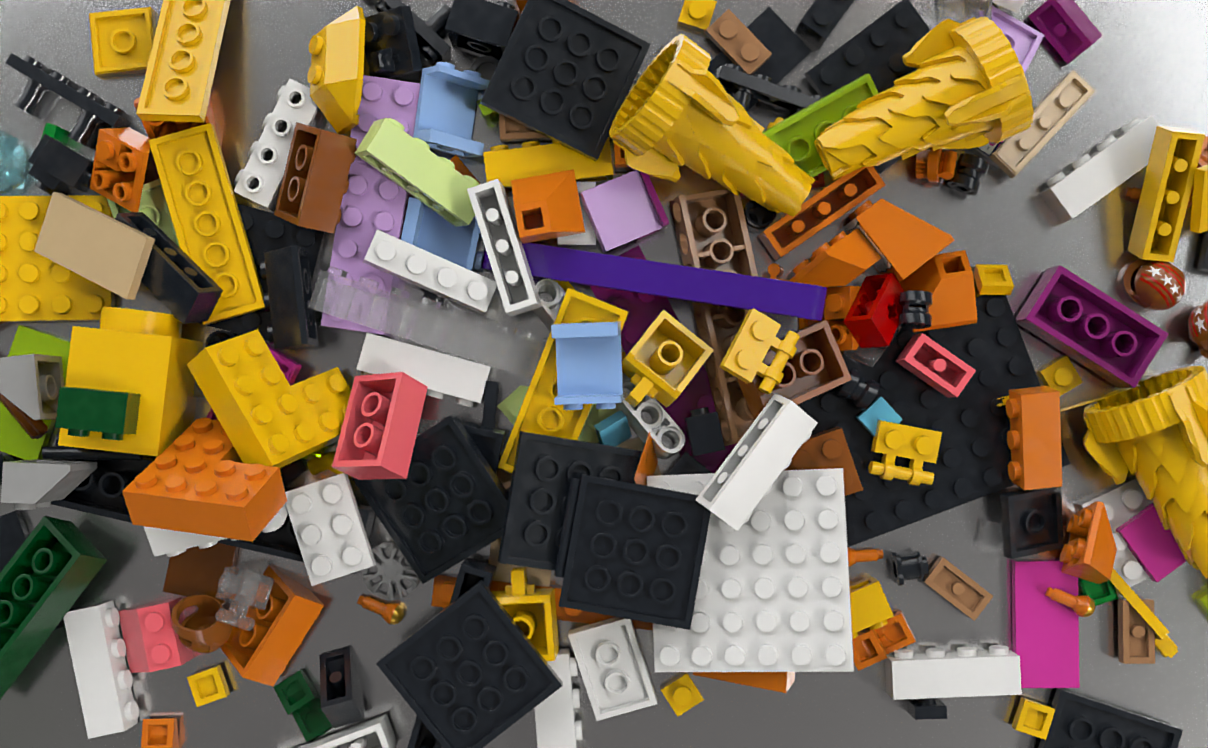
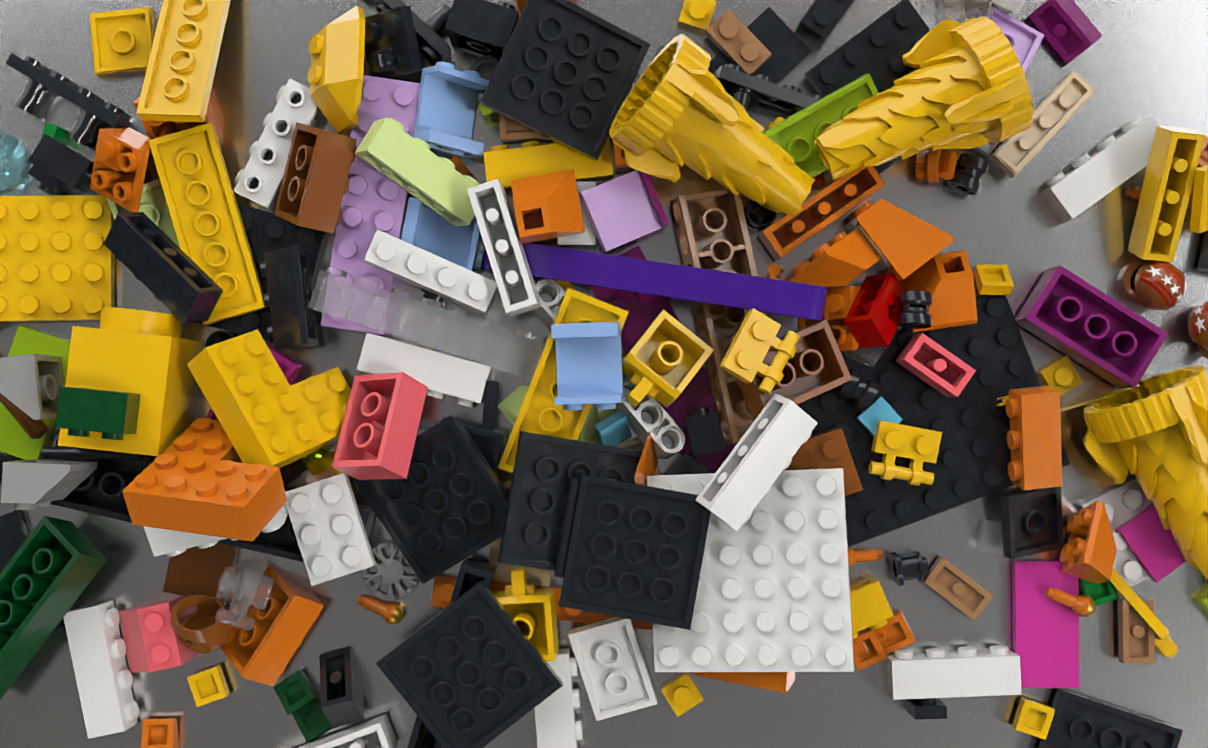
tan tile [34,192,155,300] -> none

